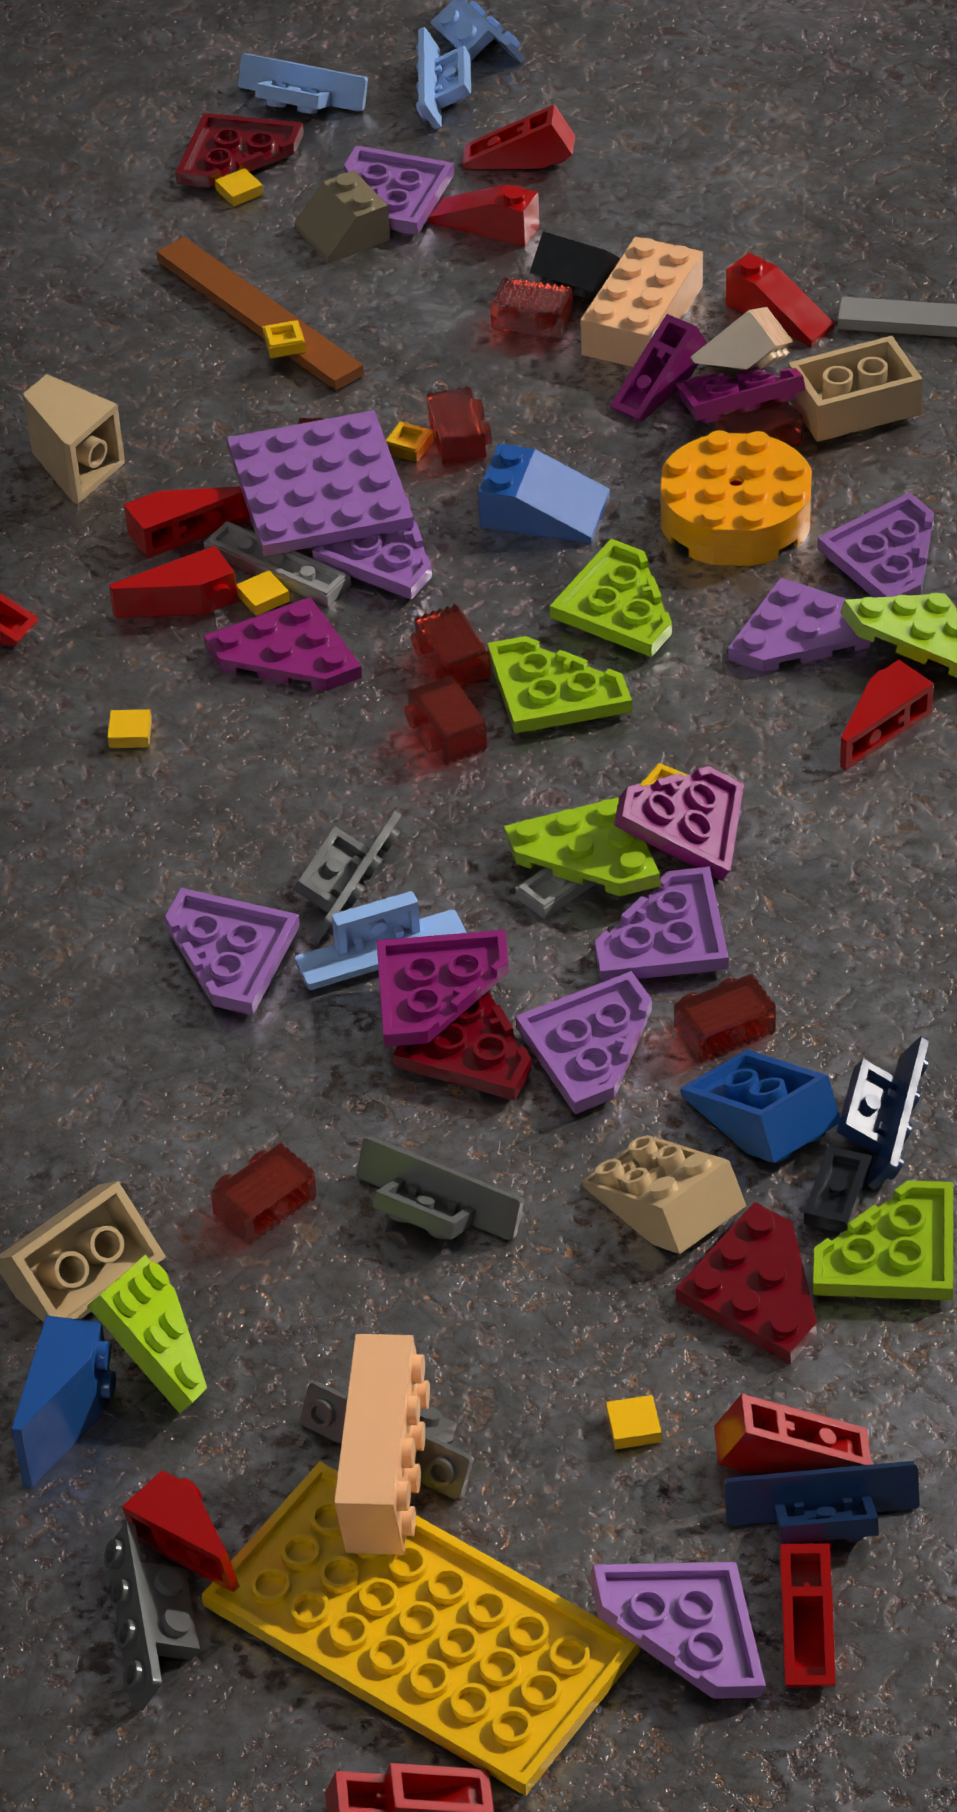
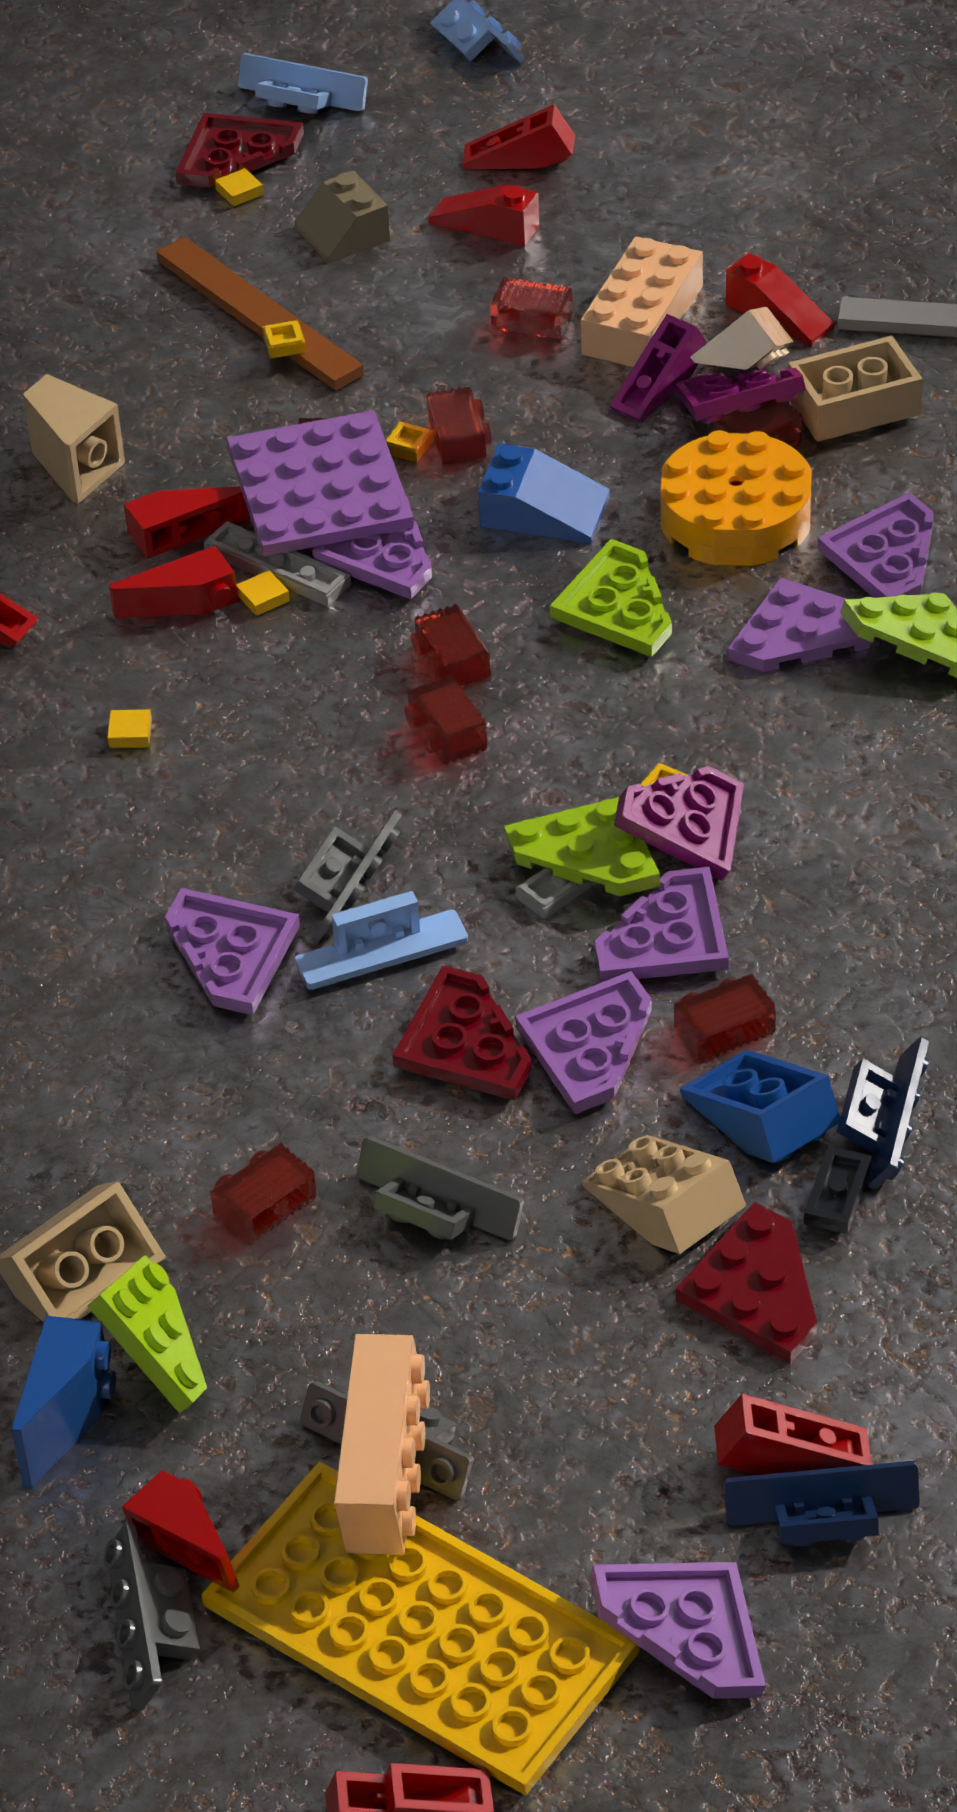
magenta plate [204,597,362,691] -> none
medium lavender plate [344,145,454,235] -> none
magenta plate [376,930,509,1047] -> none
light blue bracket [416,27,471,130] -> none
lime plate [487,636,632,734] -> none
black slope [529,231,621,301] -> none
yellow tile [606,1395,662,1450] -> none
red slope [779,1544,836,1688] -> none
lime plate [813,1180,953,1301] -> none
red slope [840,660,934,771] -> none

